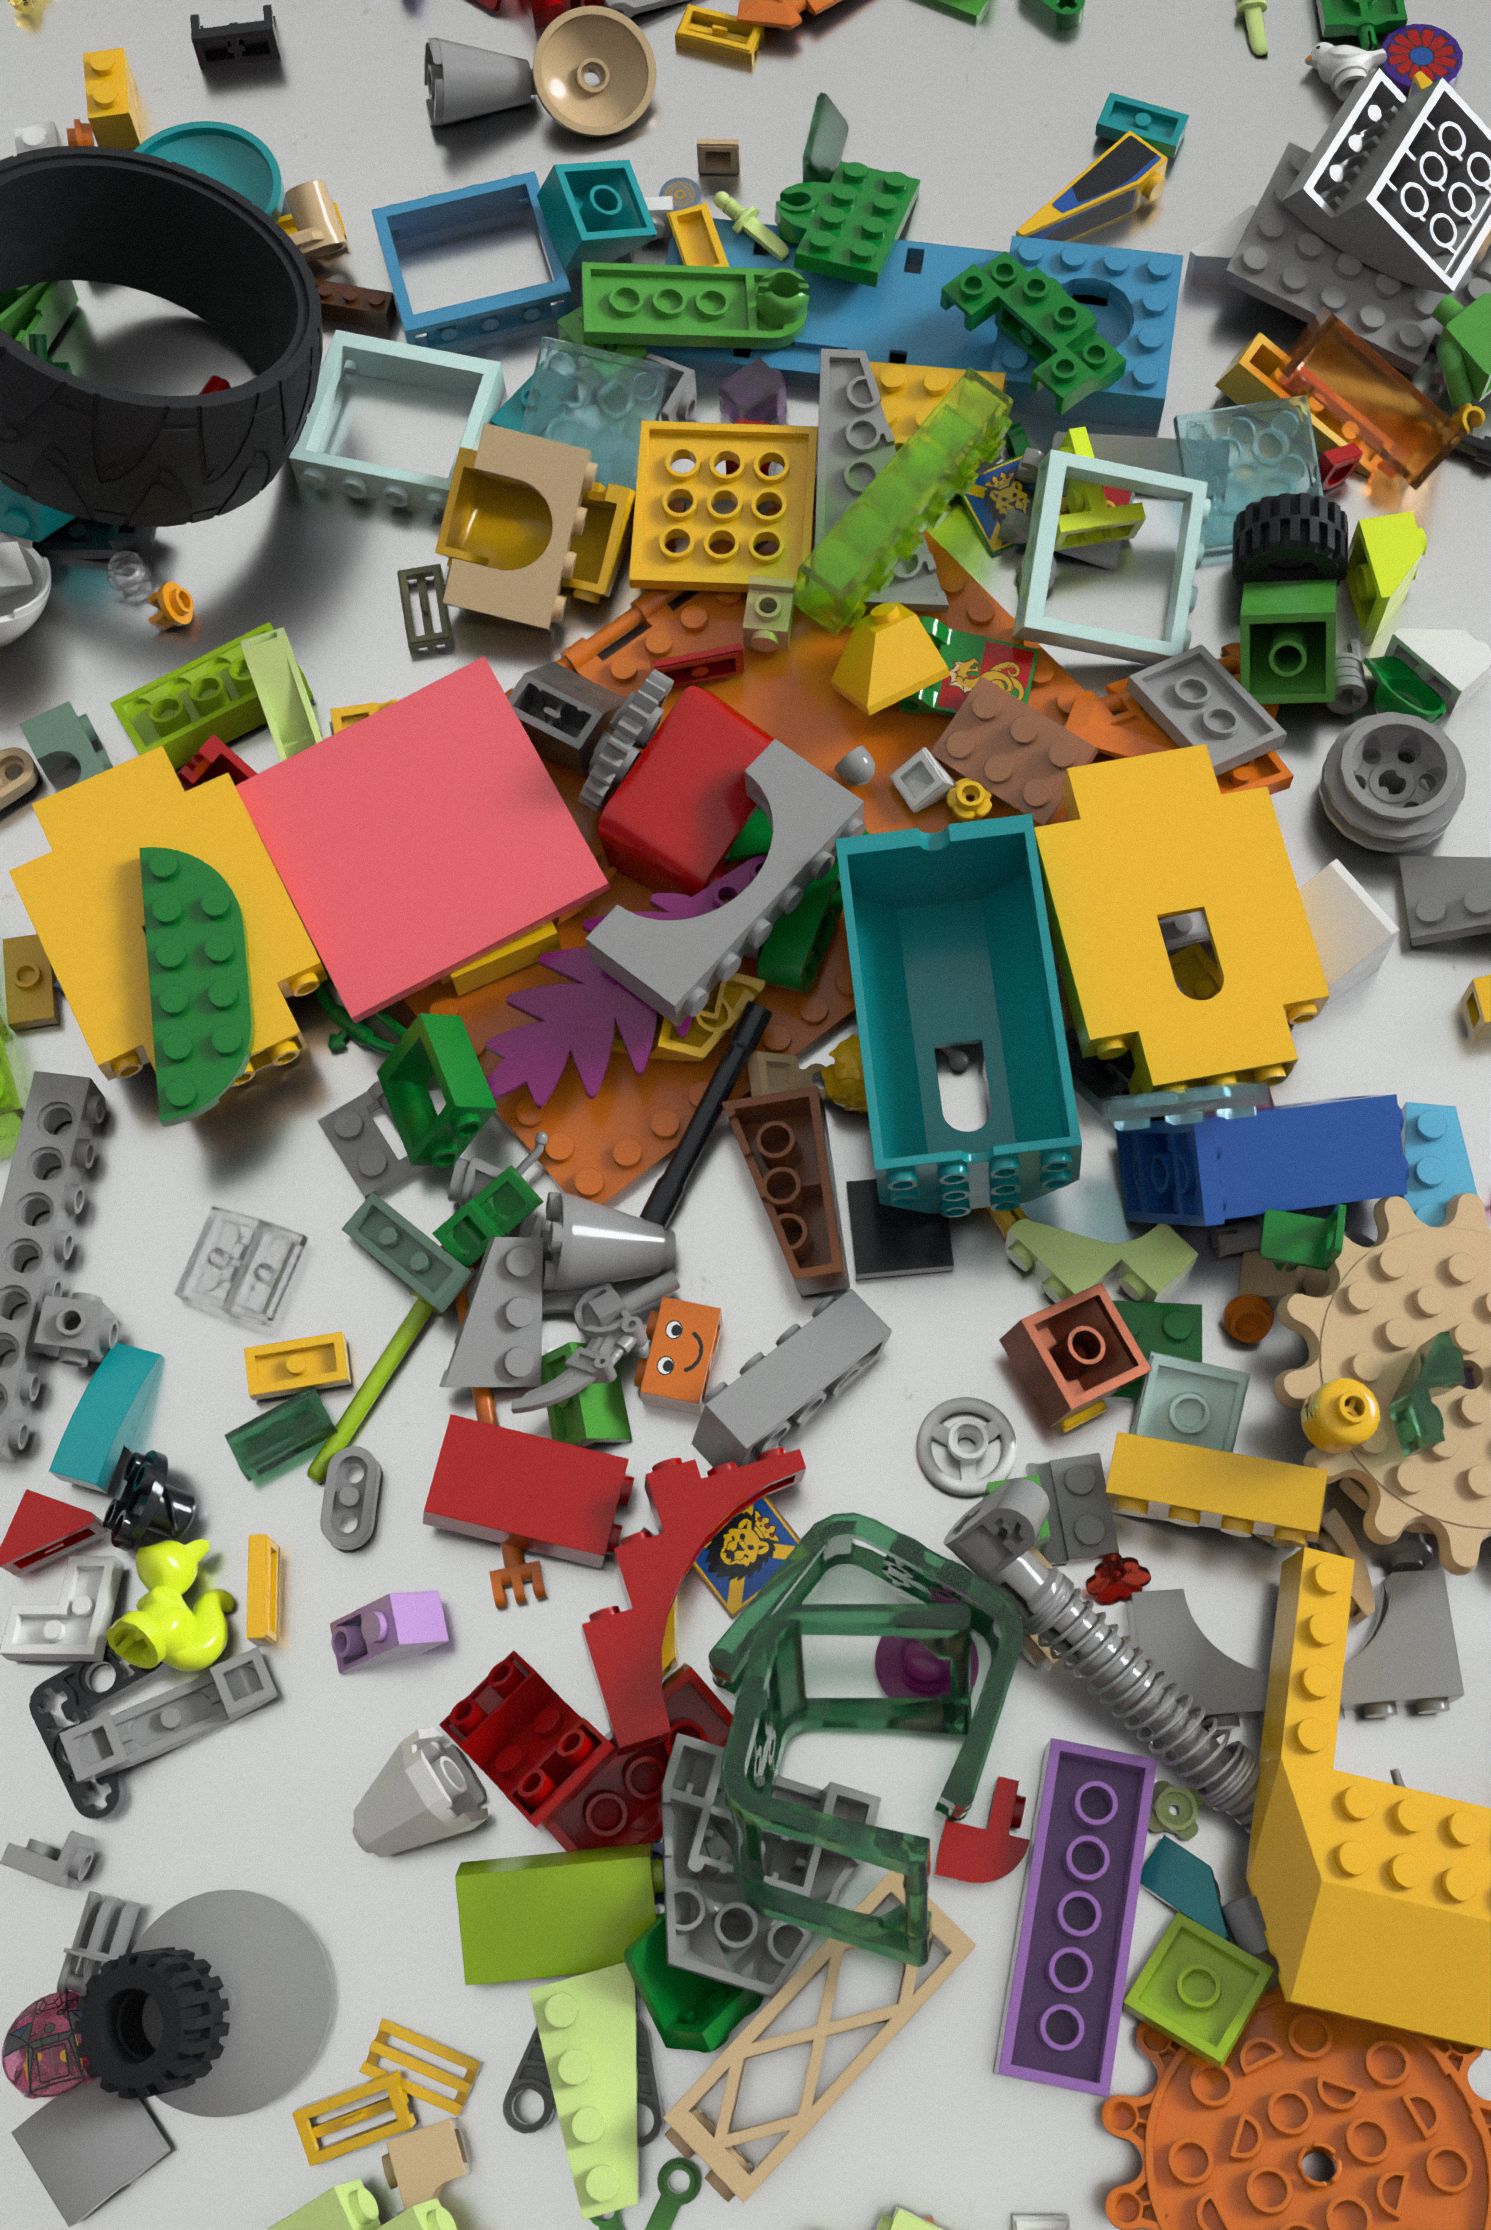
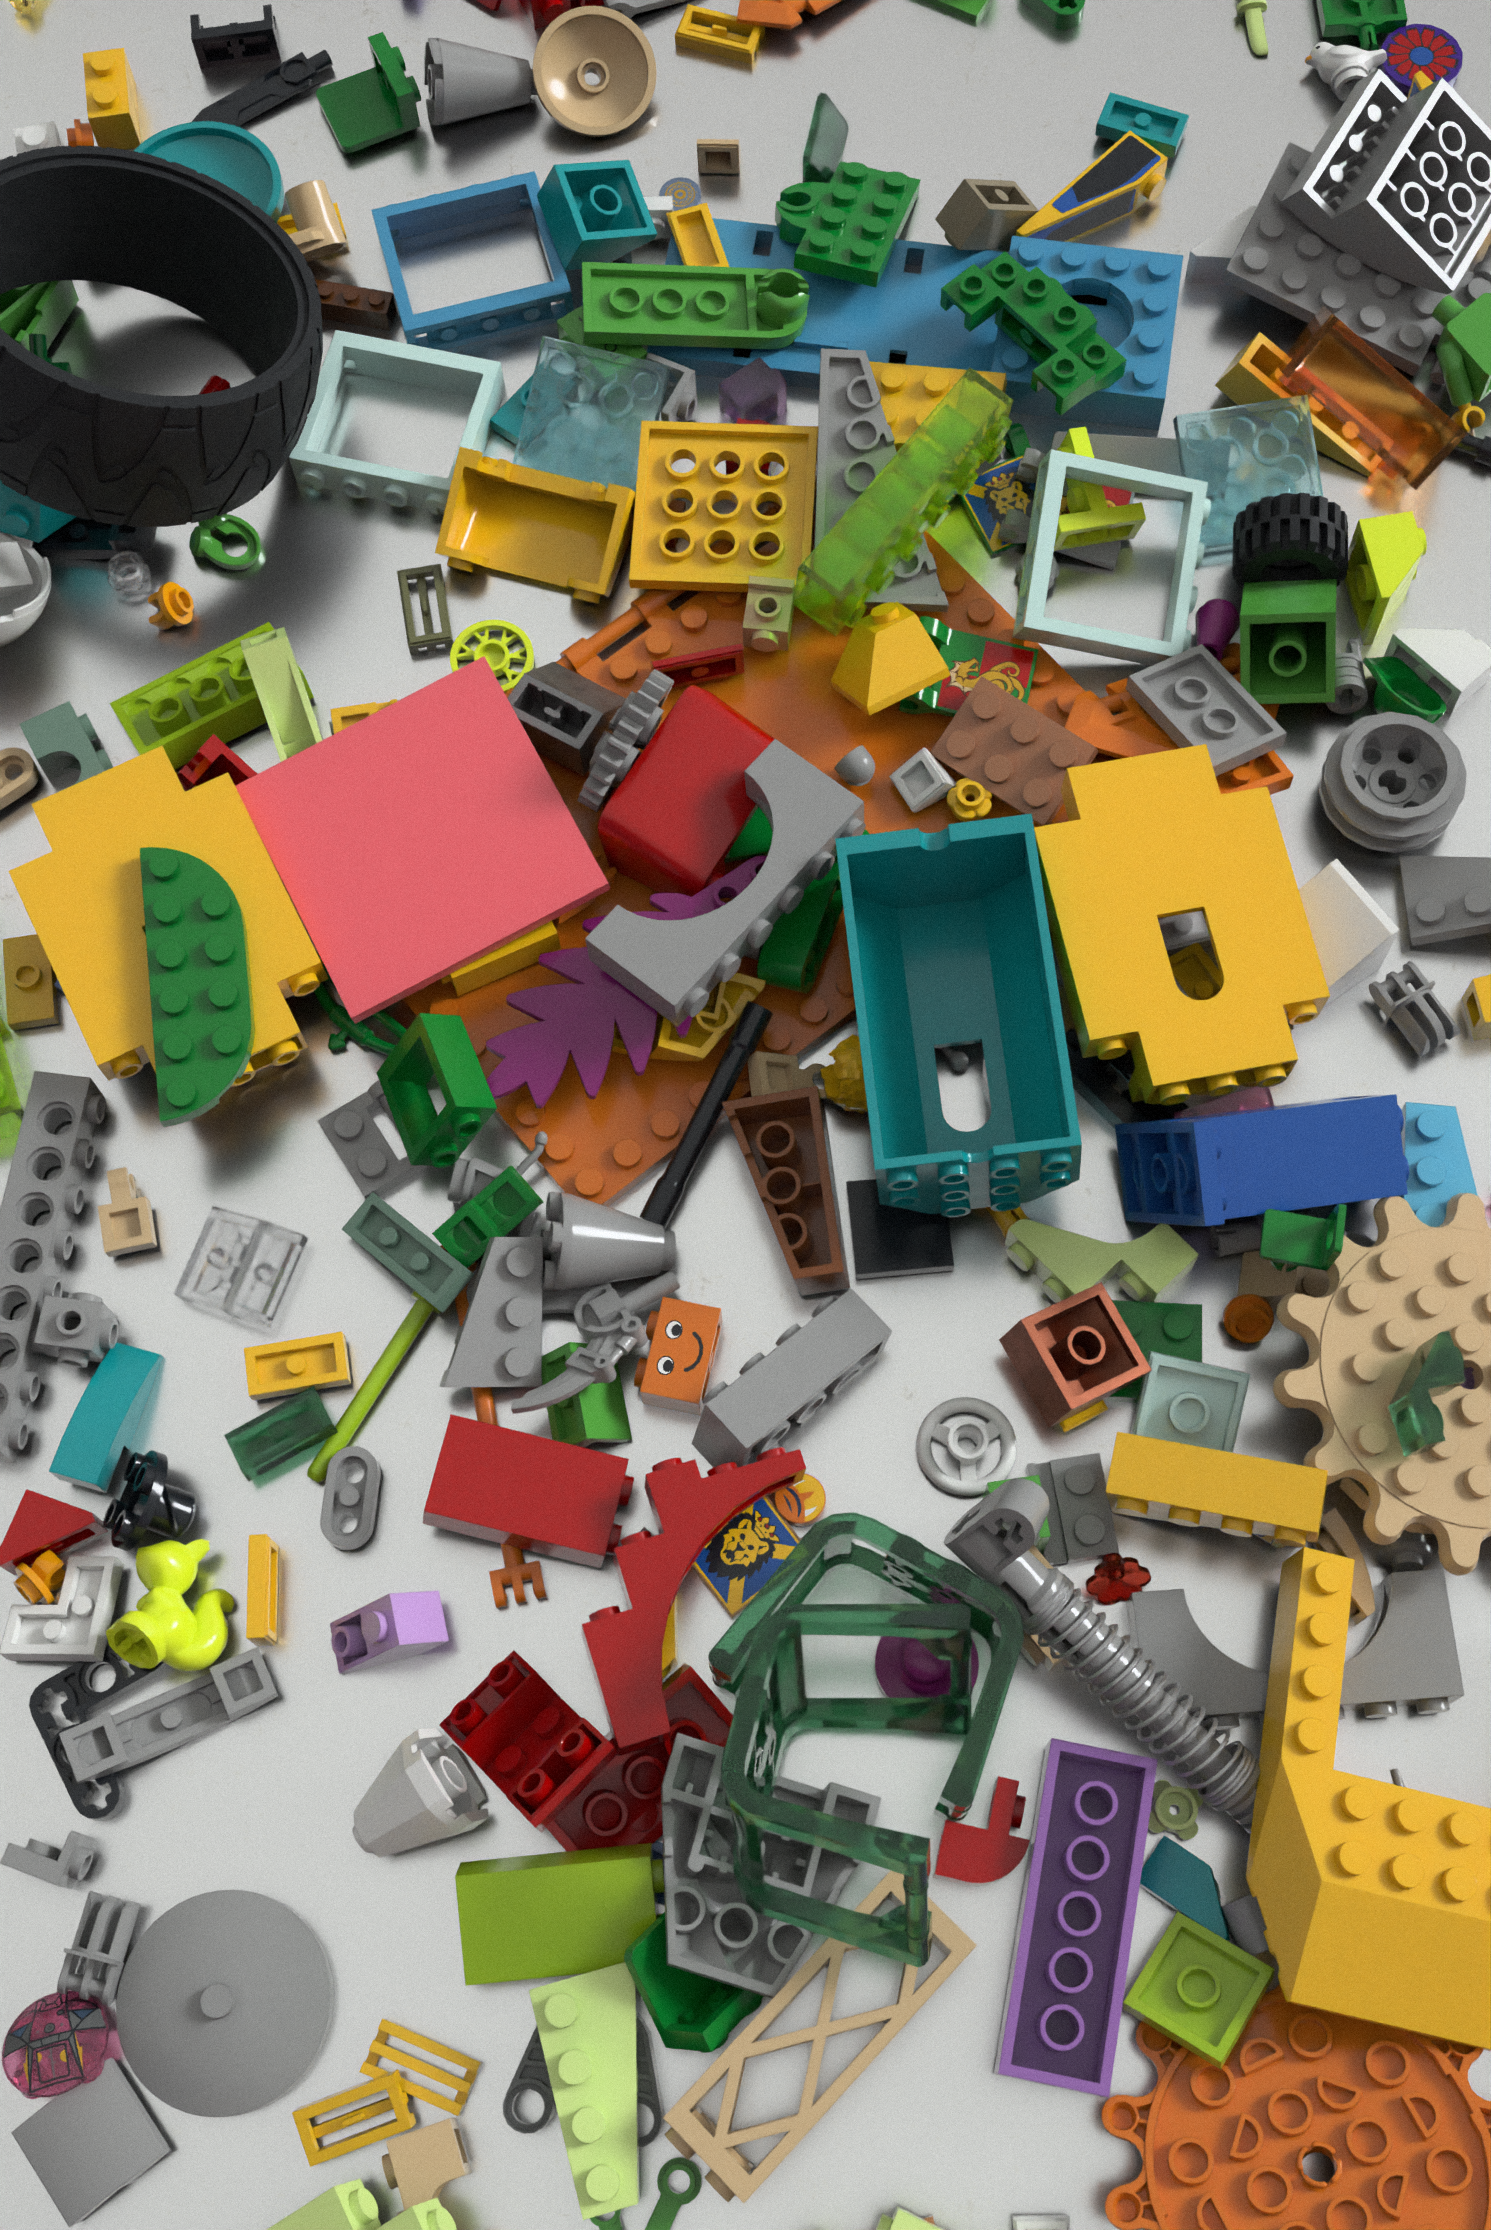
black tyre [74,1947,230,2099] -> none
tan arch [443,423,598,632] -> none
yellowish green piece [713,191,789,261] -> none
clear light blue plate [1100,1081,1269,1131] -> none
yellow head [1300,1378,1380,1453] -> none
red tile [1310,442,1364,490] -> none
none -> light orange plate [13,1550,66,1605]
none -> tan plate [98,1167,157,1257]
none -> bright green piece [189,513,261,570]
none -> black piece [192,50,333,127]
none -> green bracket [316,32,421,153]
none -> neon yellow wheel [450,620,534,693]
none -> tile [775,1474,826,1527]
none -> dark tan brick [935,179,1039,251]
none -> magenta cone [1195,598,1240,661]
none -> light grey arm [1368,961,1461,1057]

